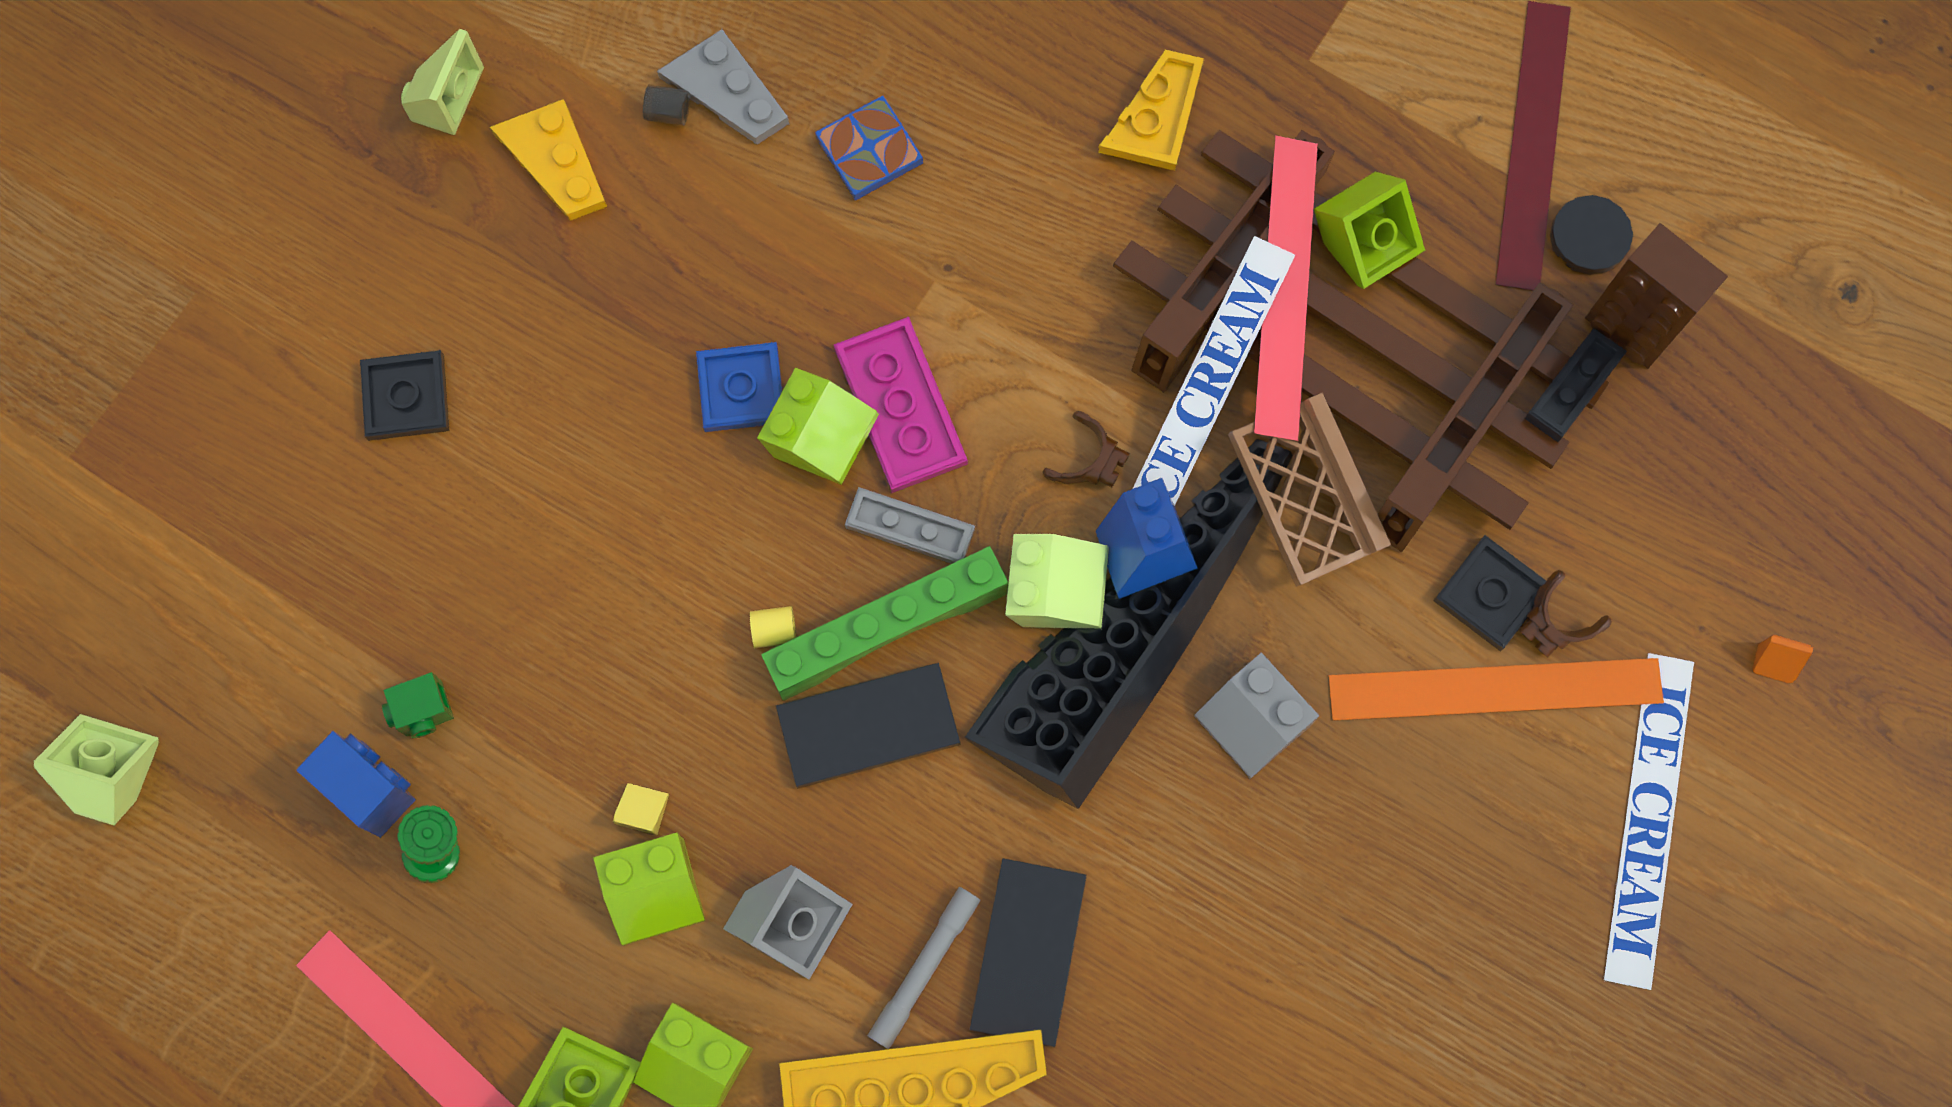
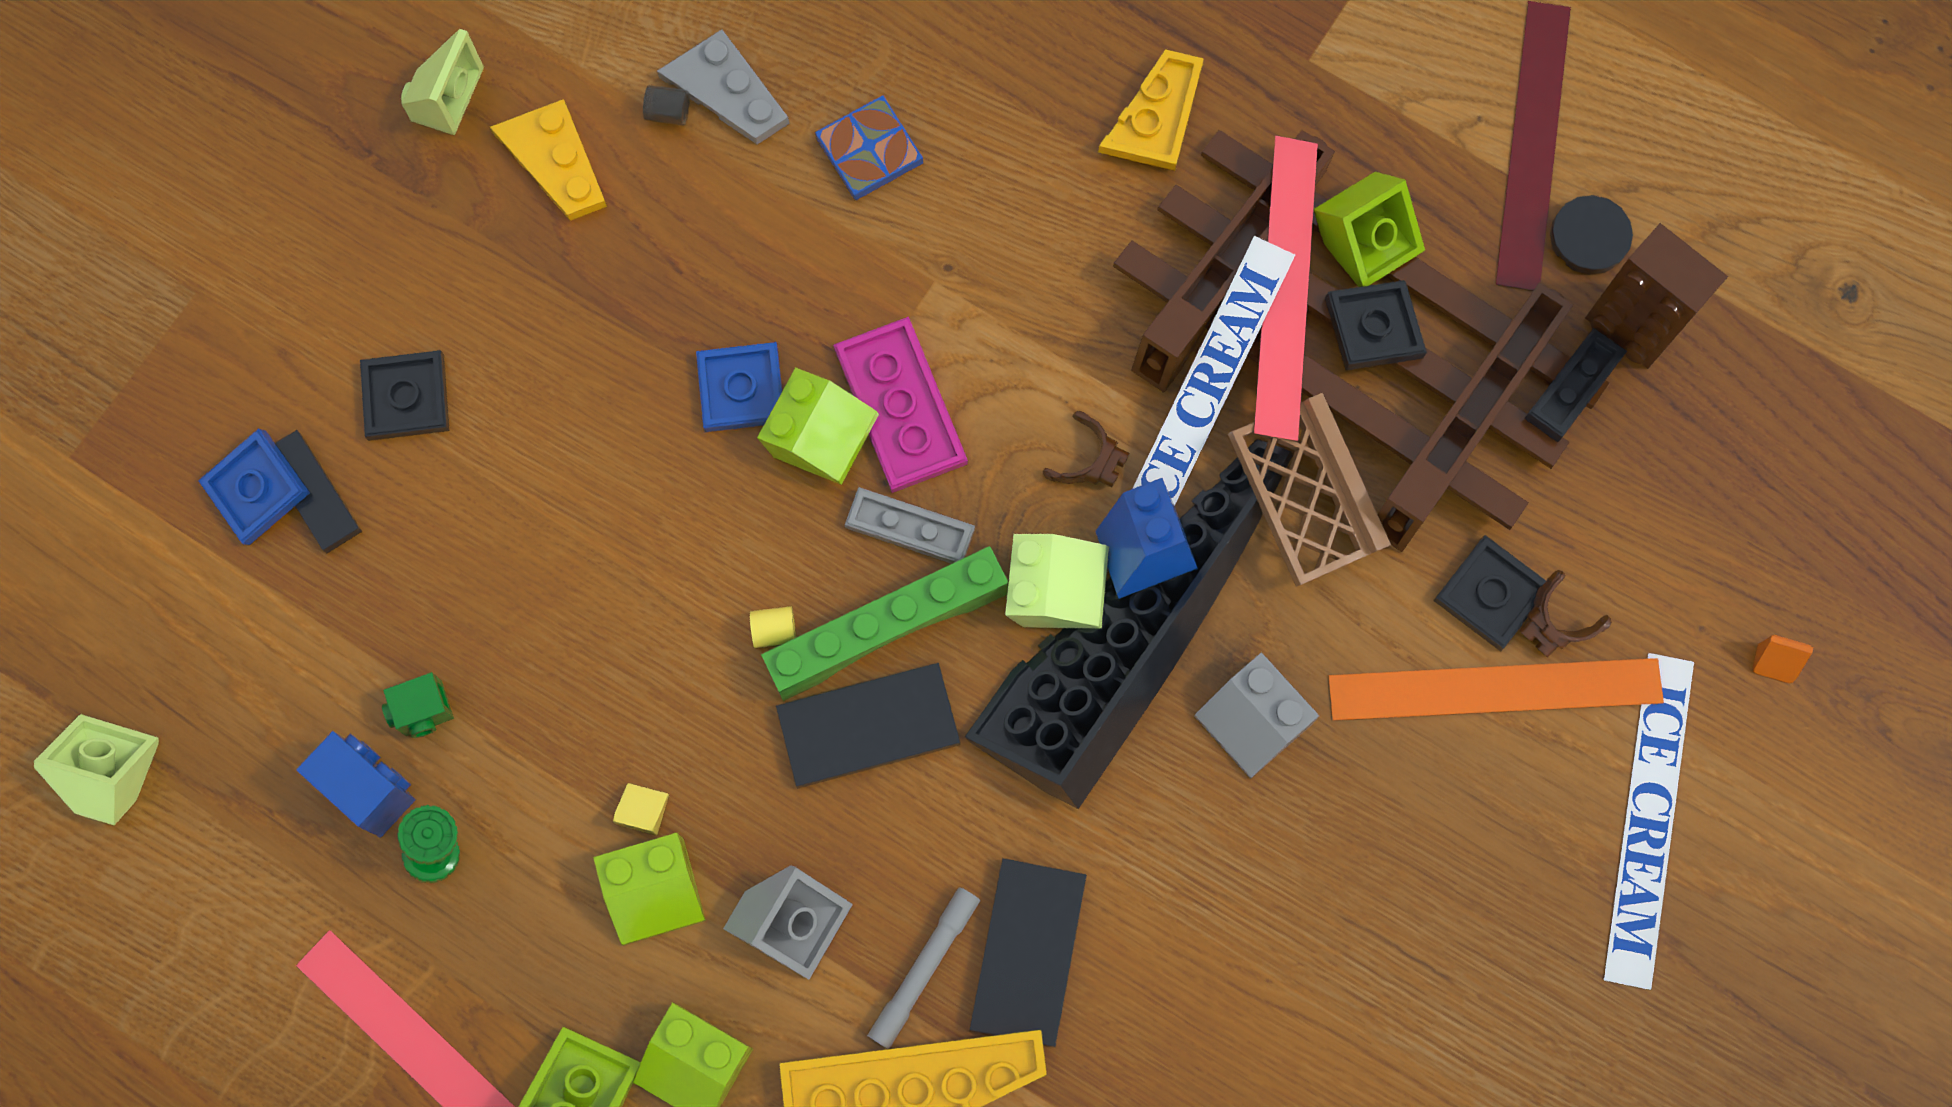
none -> blue tile [198,428,310,545]
none -> black tile [275,430,362,554]
none -> black tile [1325,280,1427,371]

